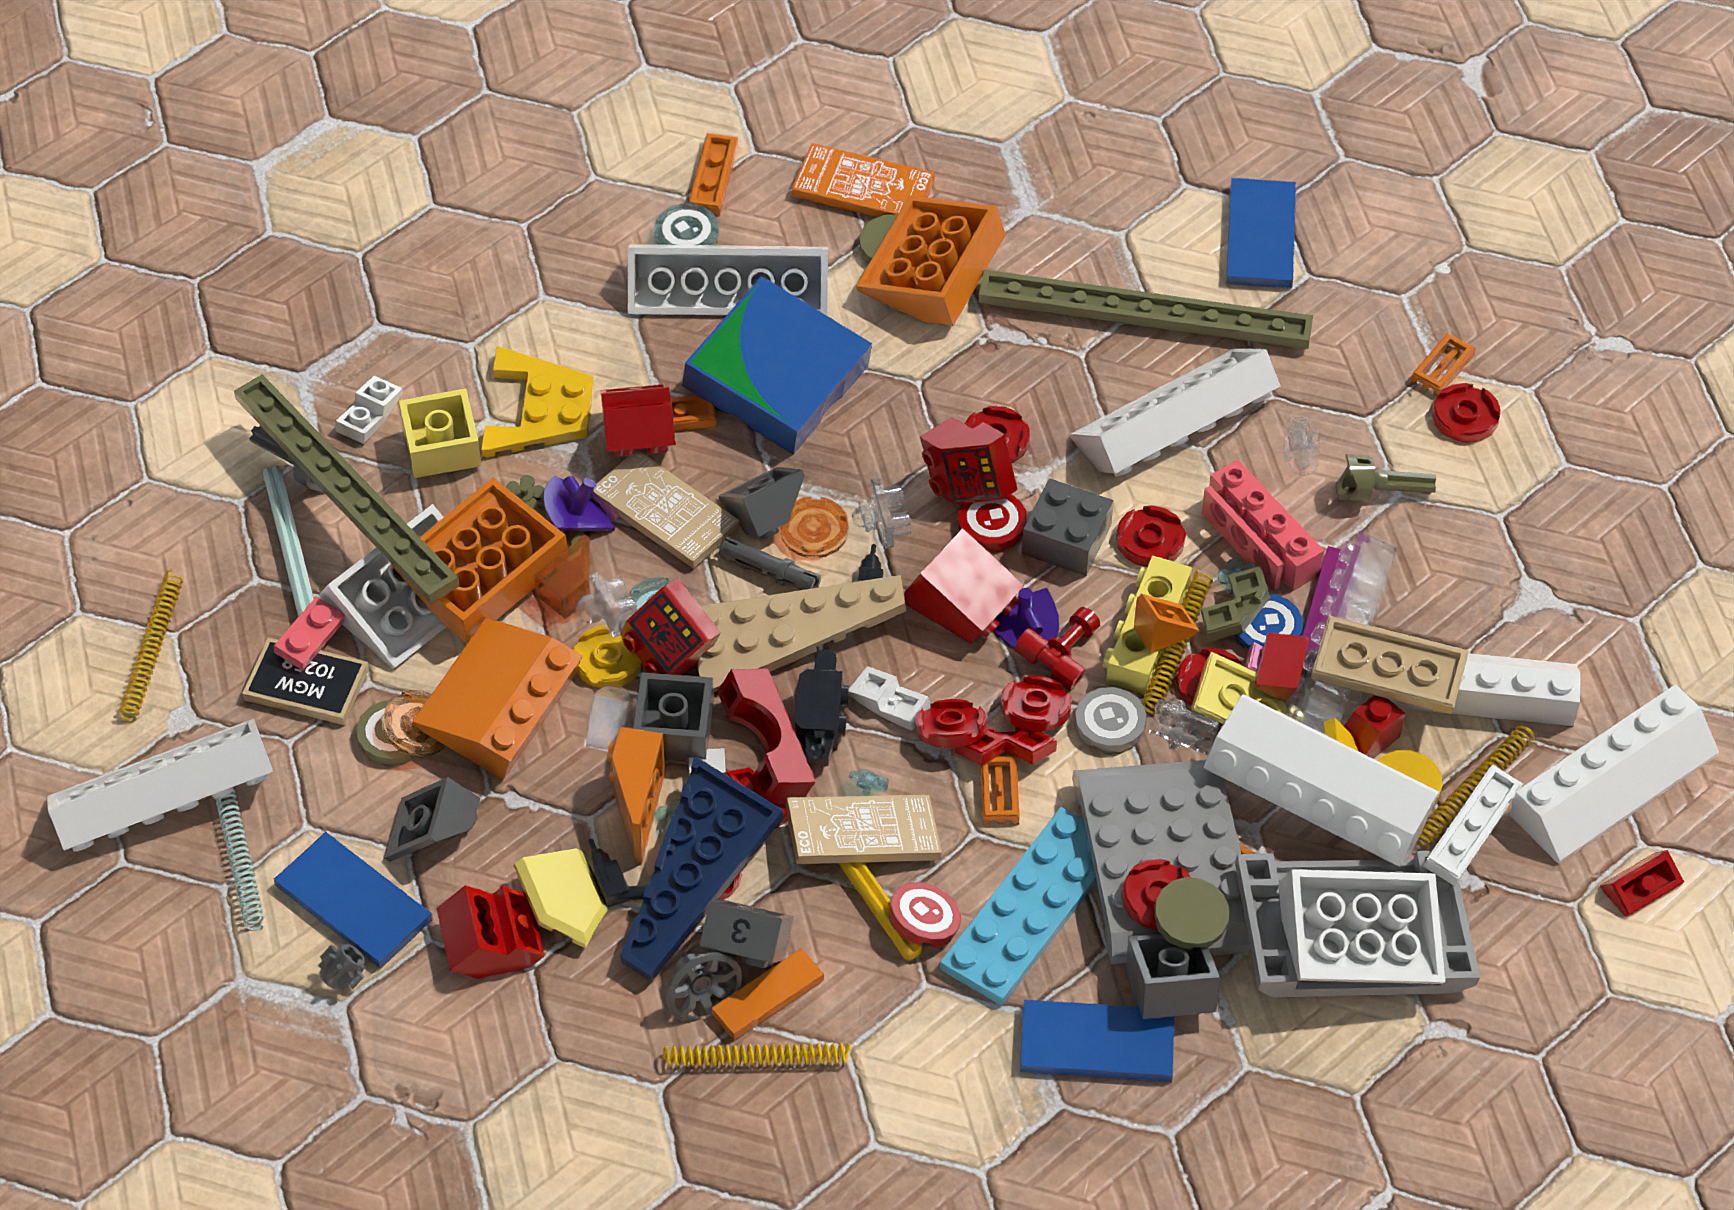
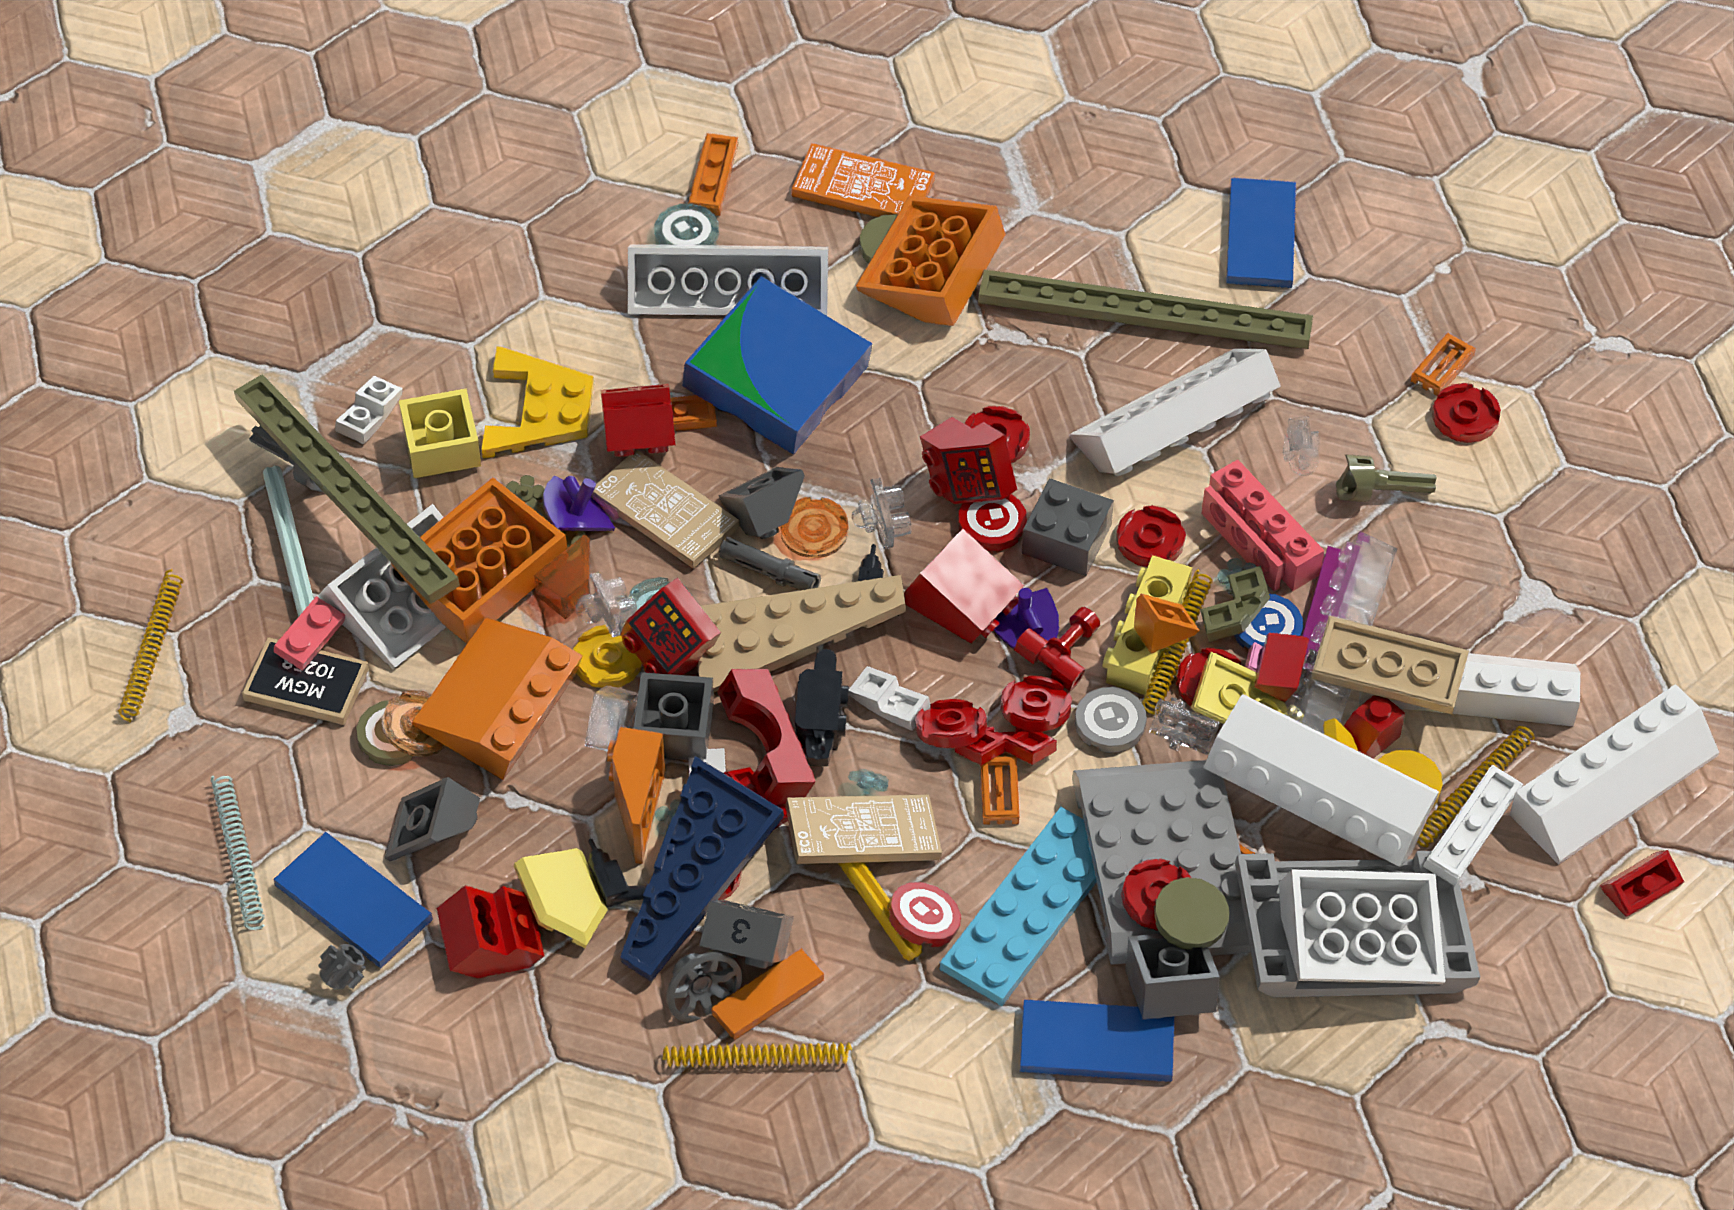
white slope [47,719,273,852] -> none

